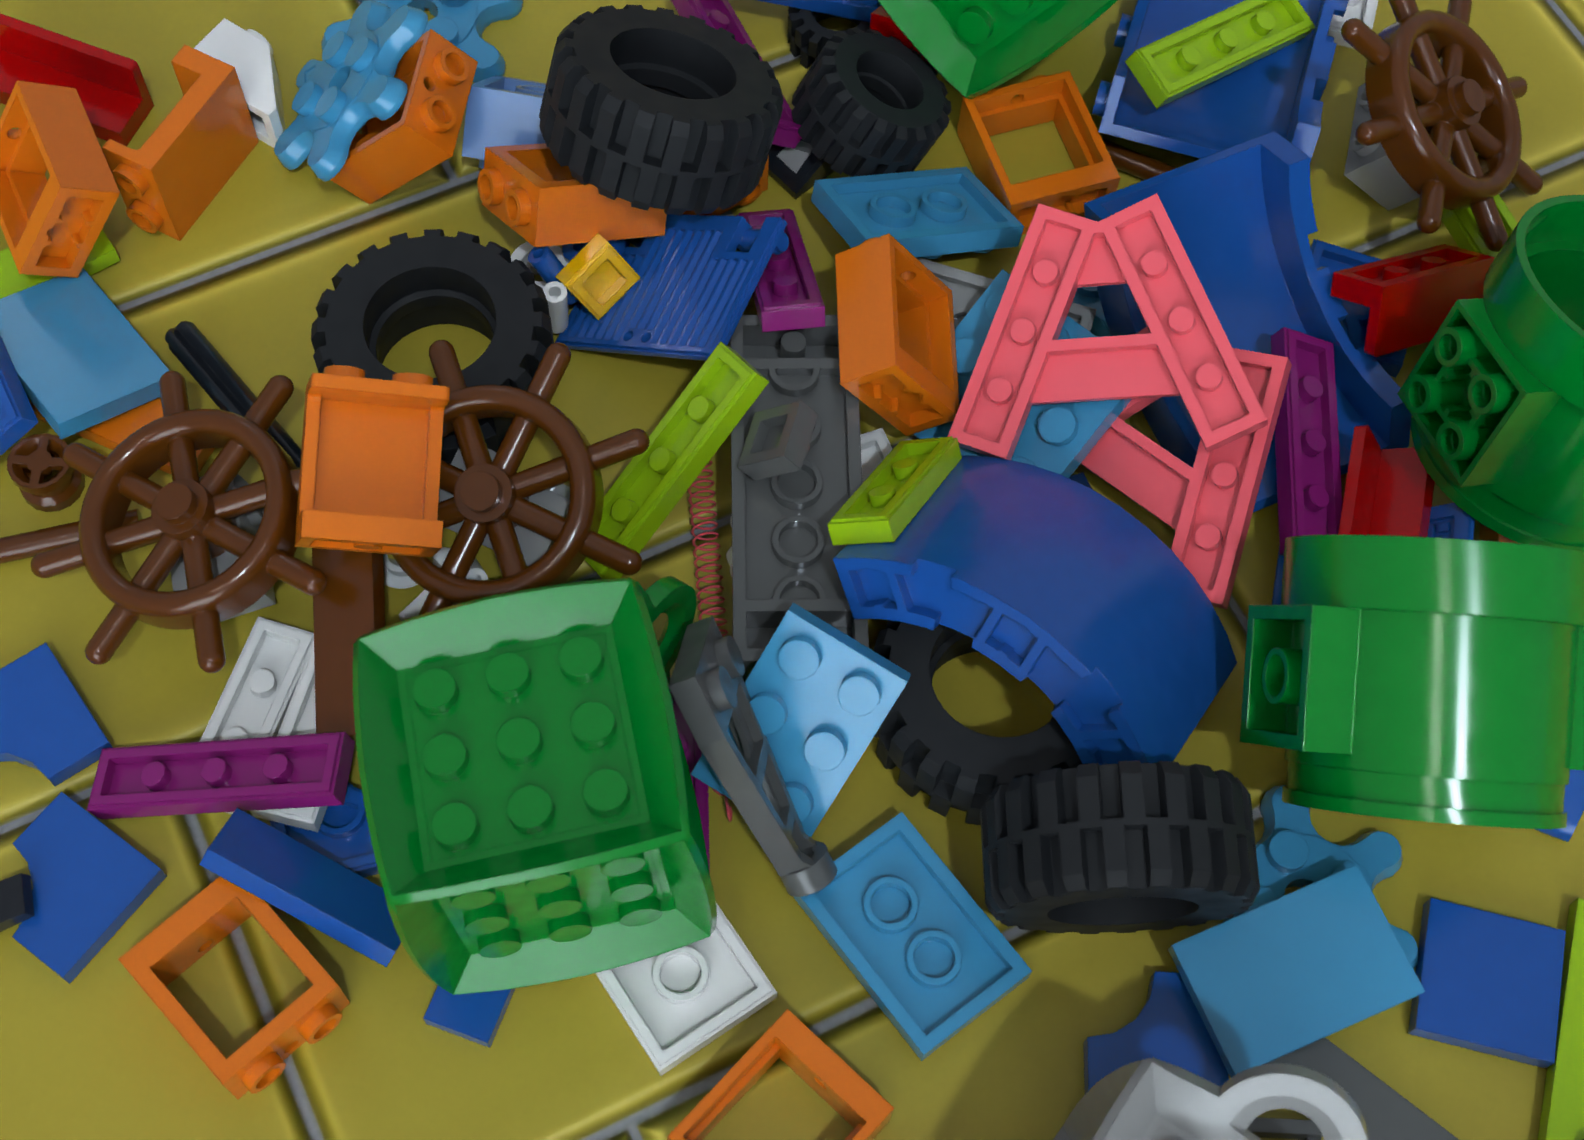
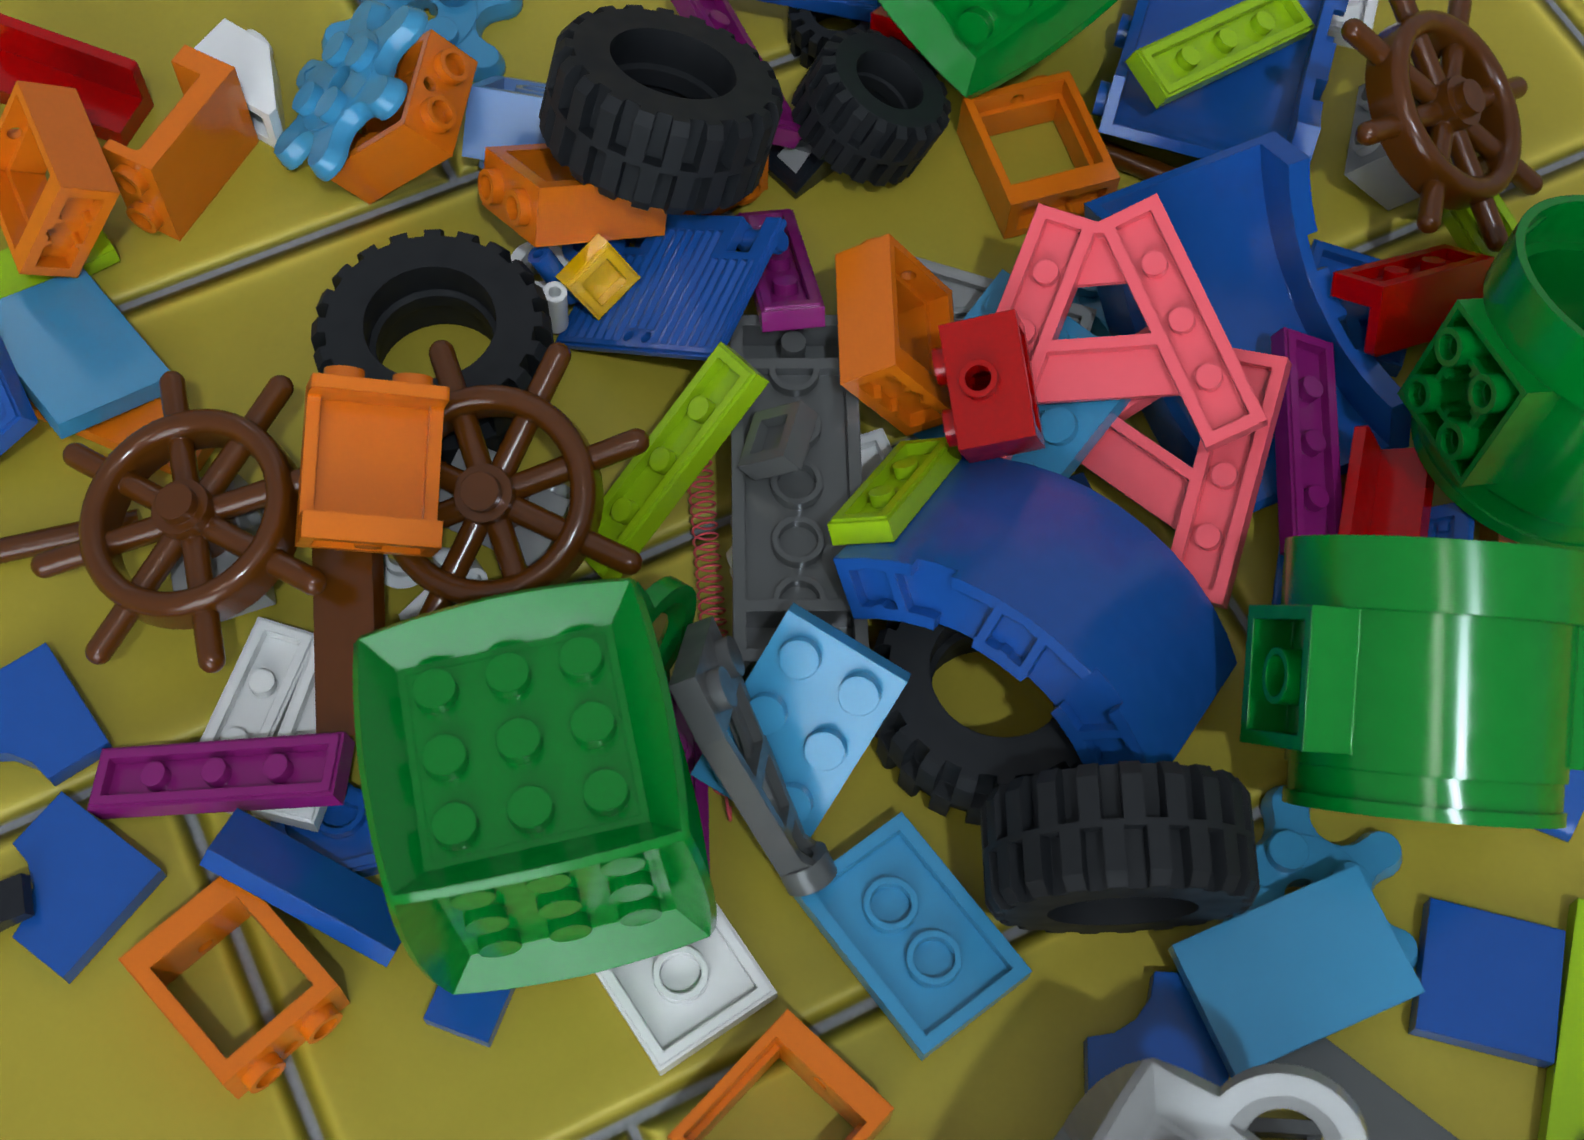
reddish brown wheel [7,433,85,512] -> none
black axle [165,321,301,468] -> none
dark azure plate [811,167,1024,259] -> none
none -> red brick [932,309,1045,463]

